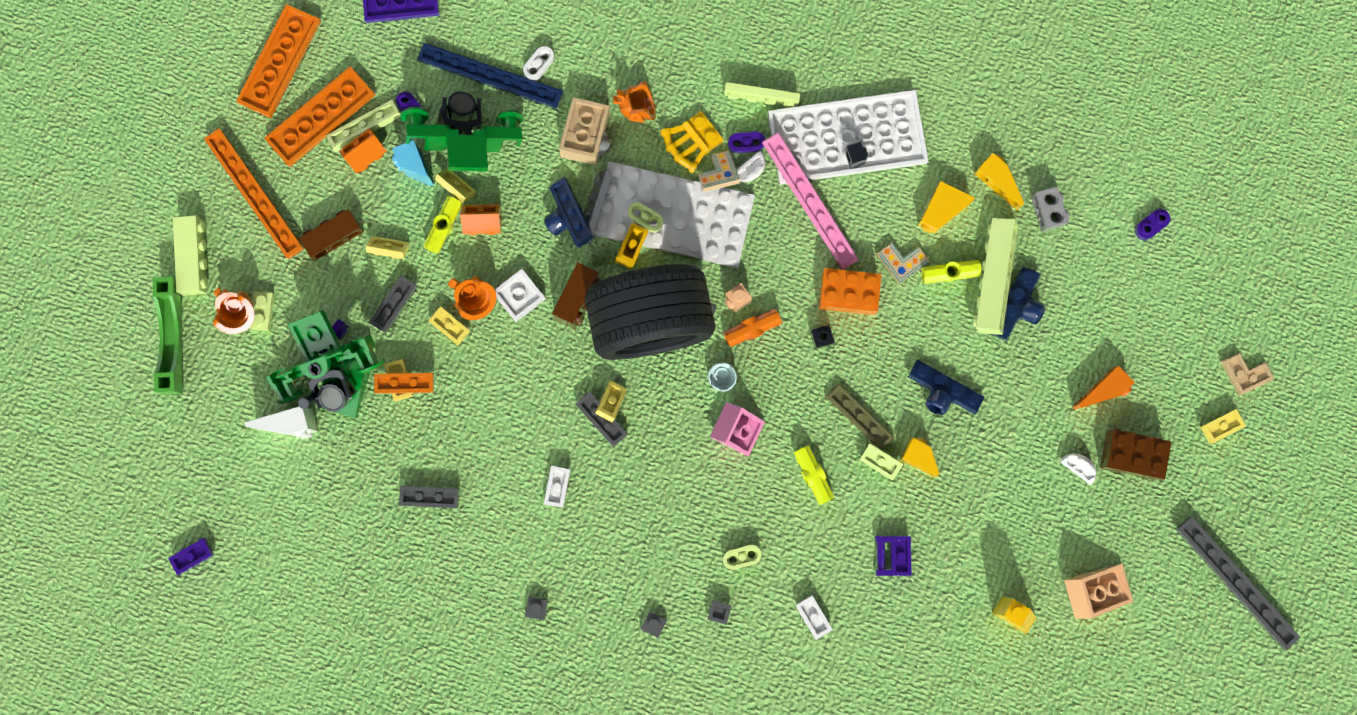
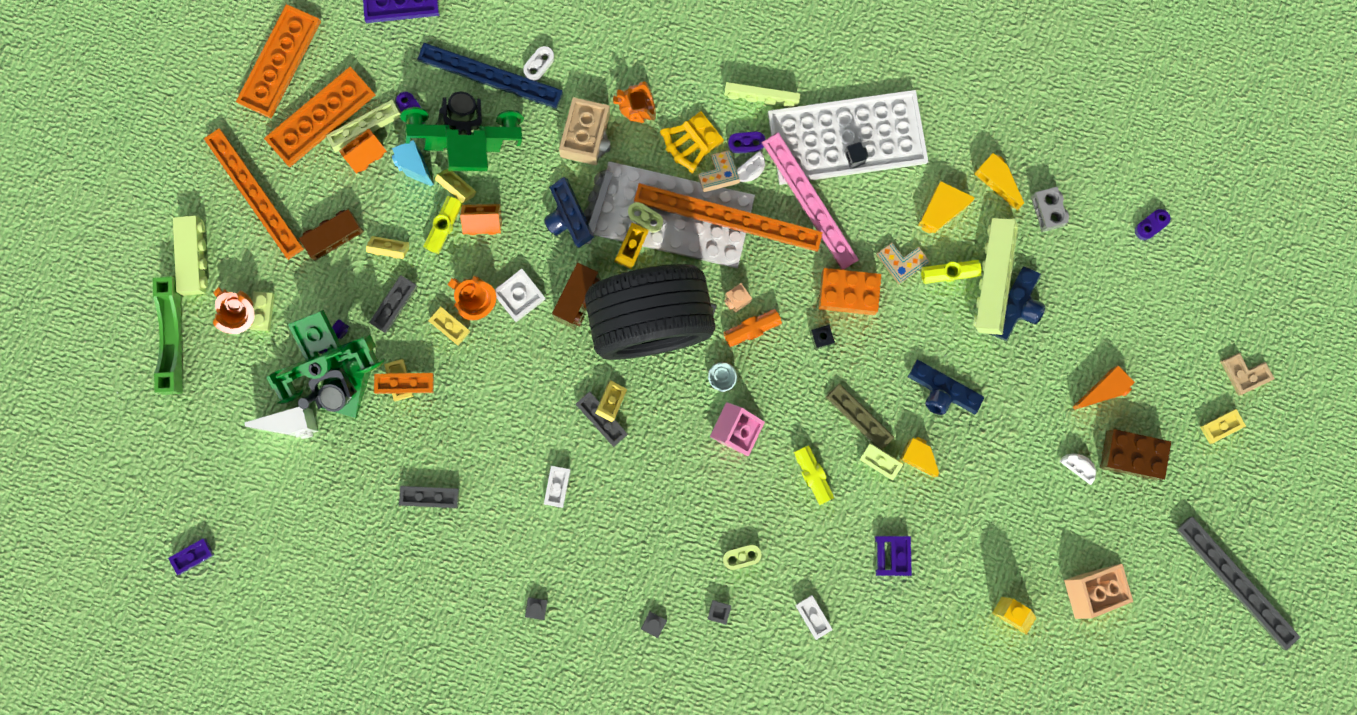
none -> orange plate [634,183,823,252]

